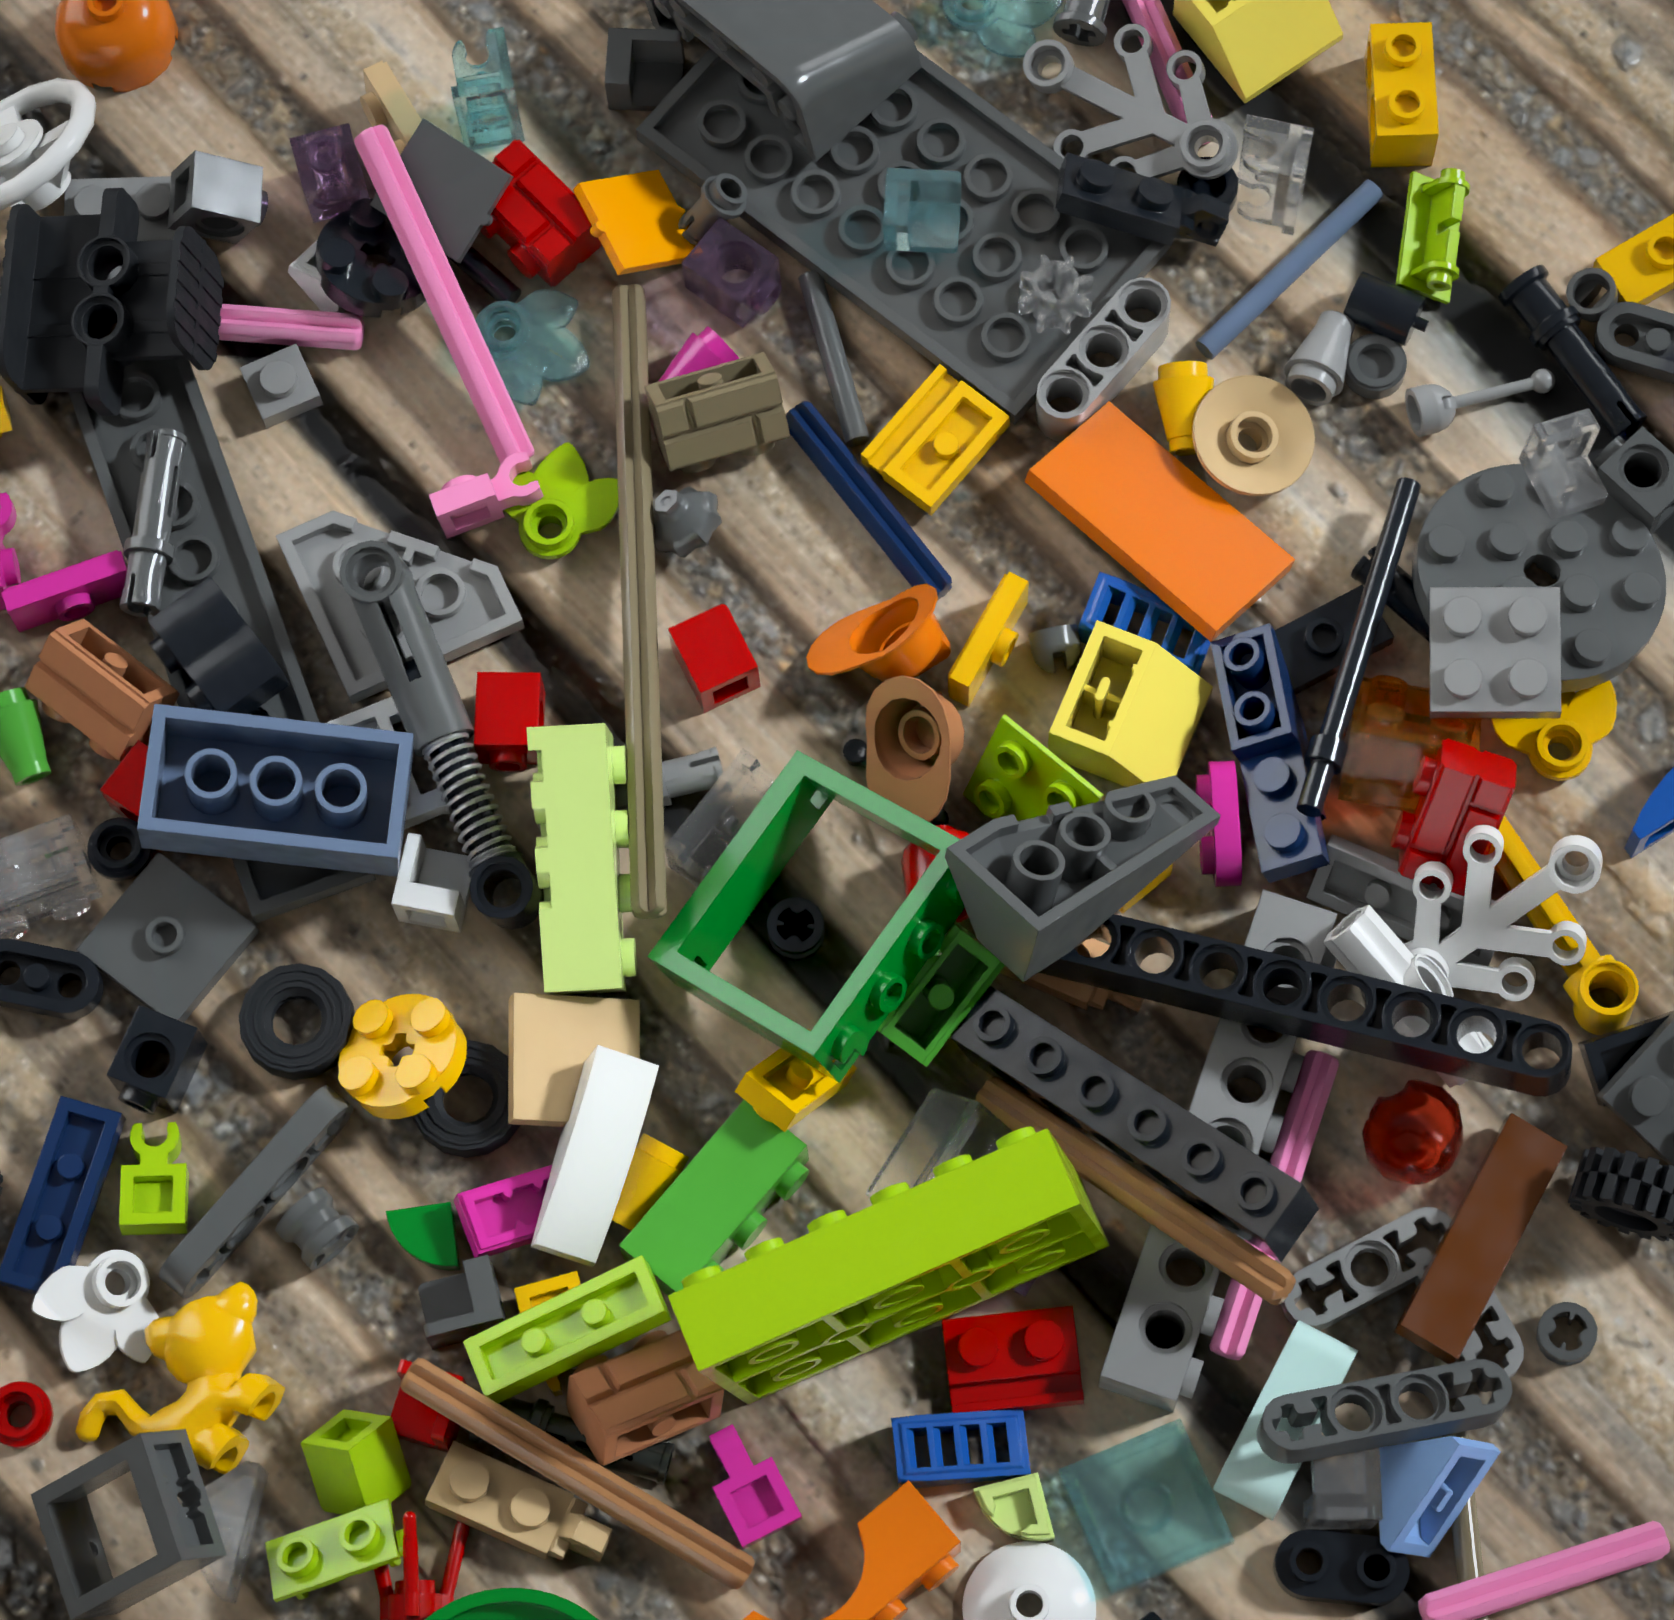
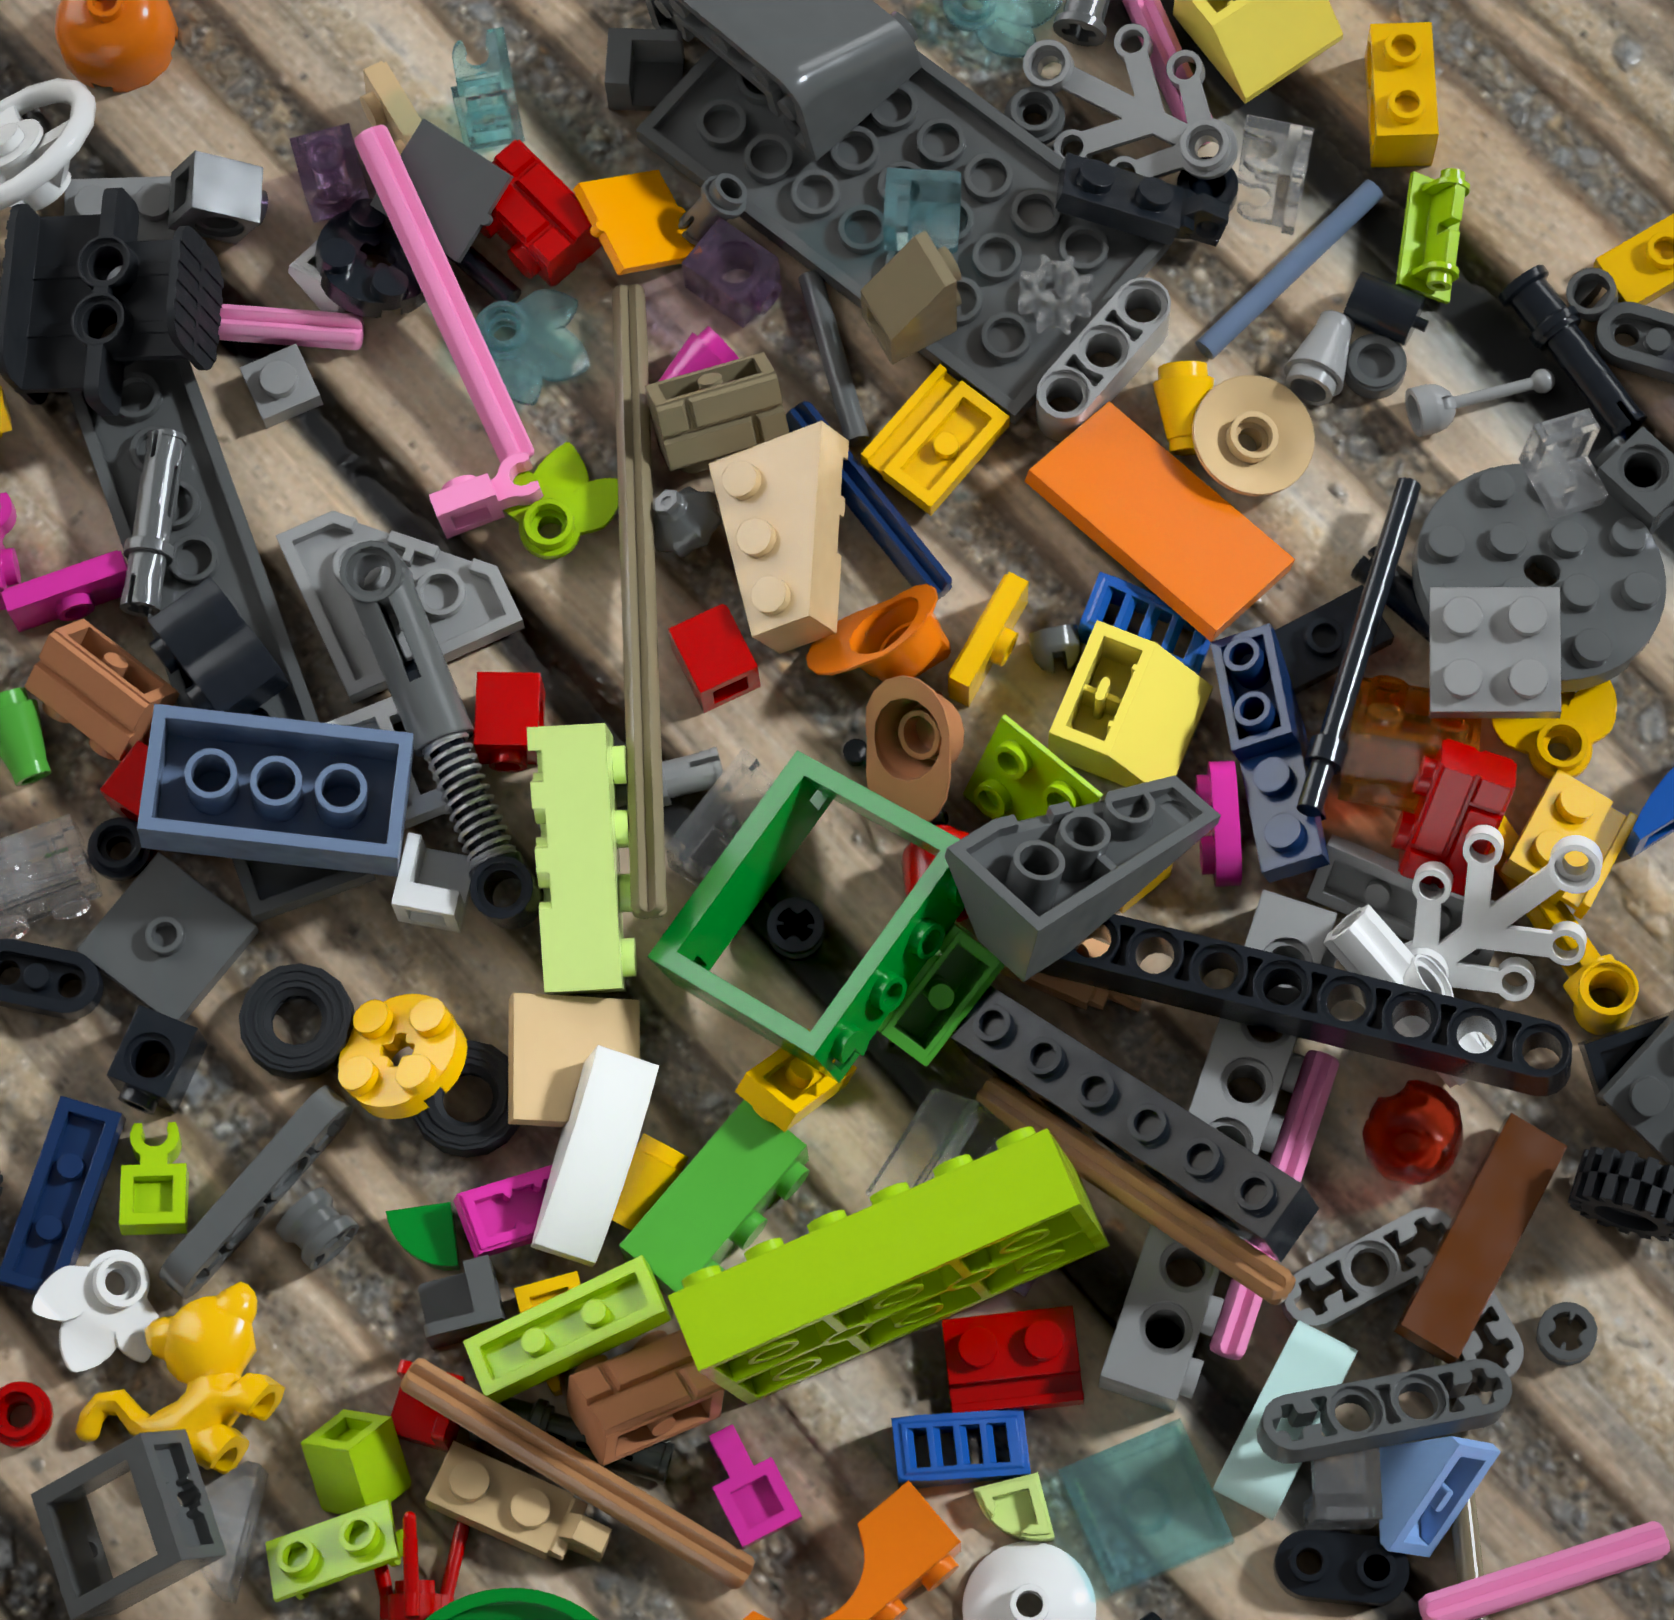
none -> tan wedge [708,421,849,654]
none -> dark tan slope [860,230,962,365]
none -> dark grey plate [1004,86,1065,145]
none -> yellow plate [1500,769,1638,919]

